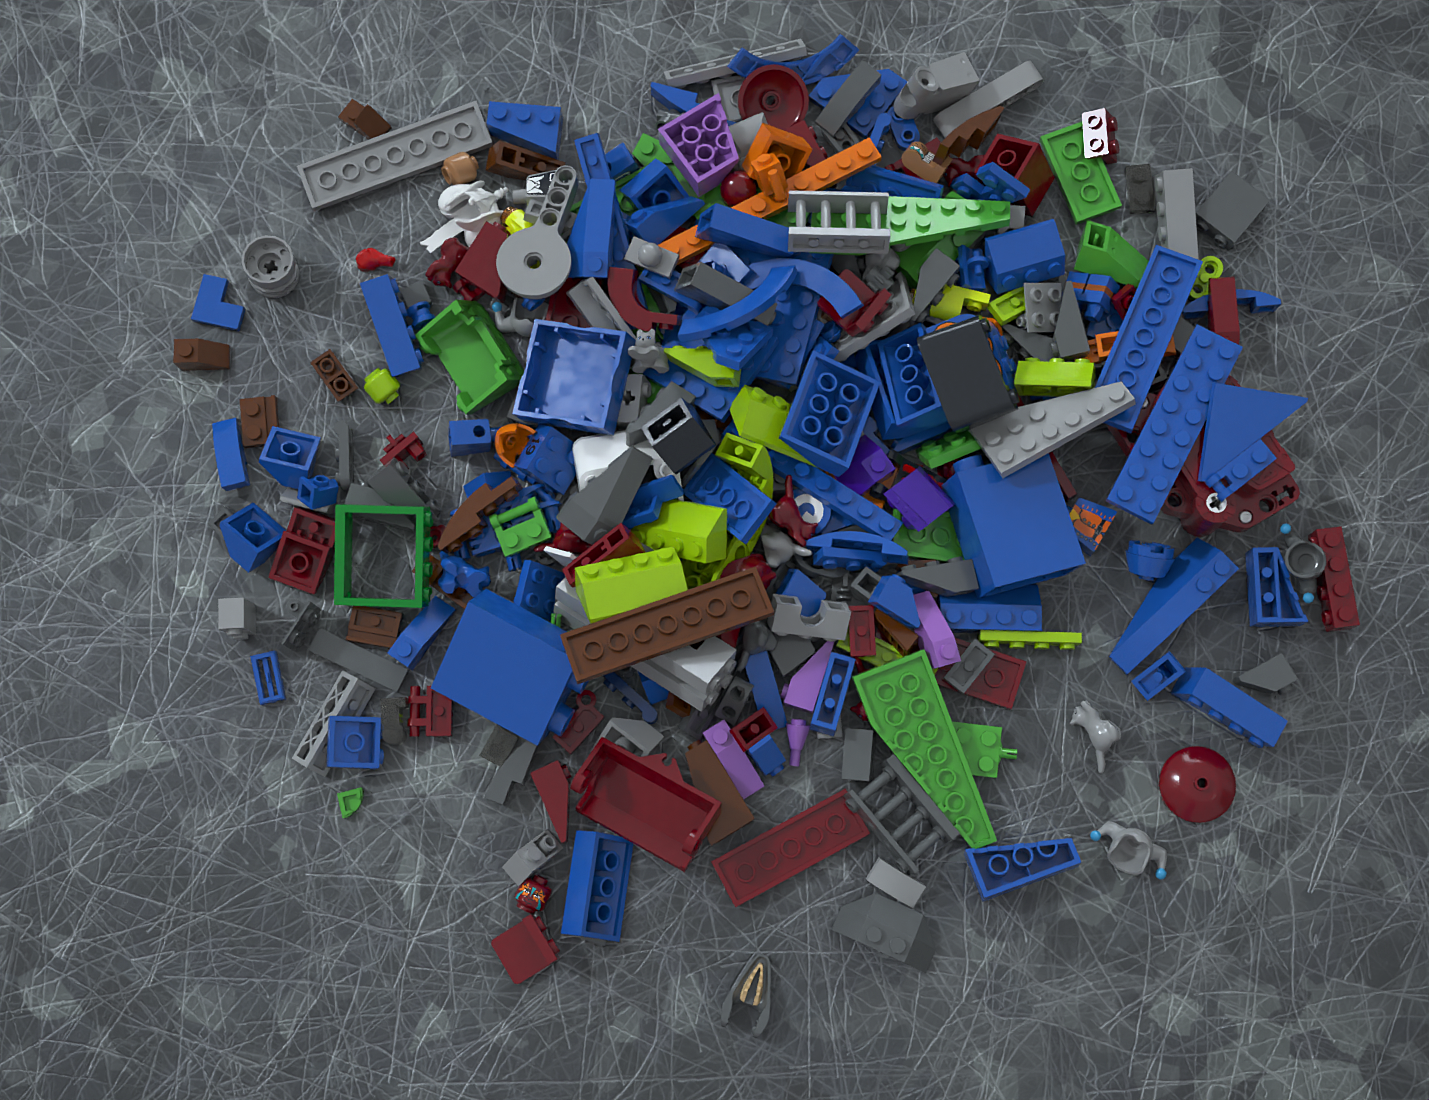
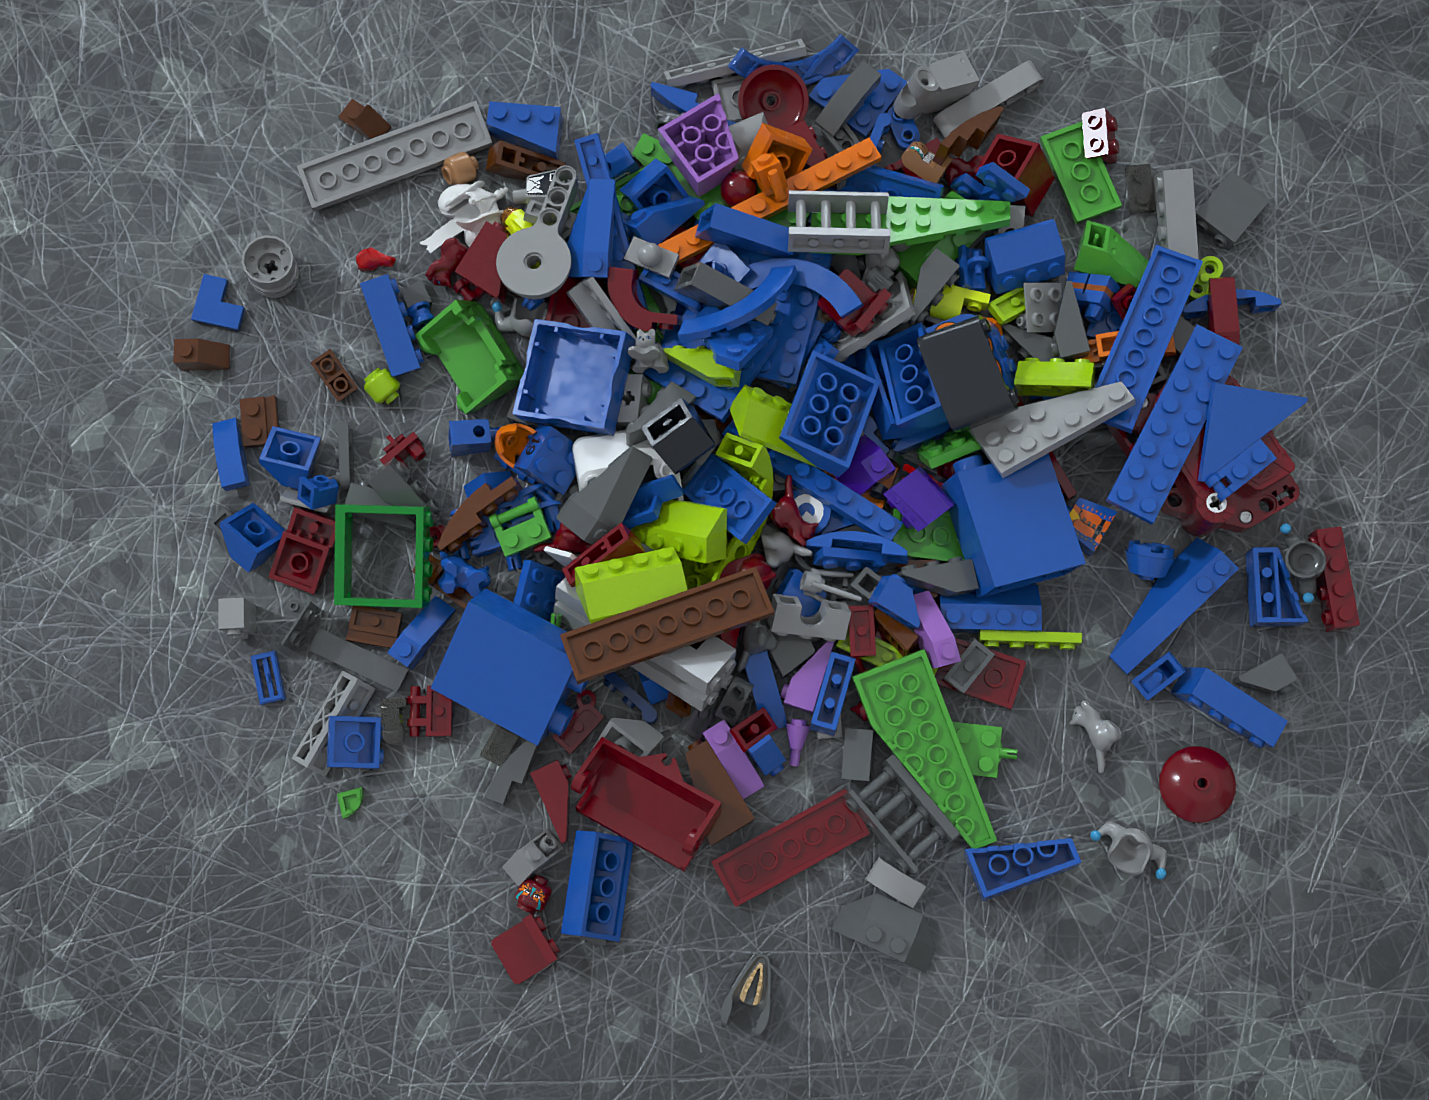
none -> light grey plant [800,568,862,602]

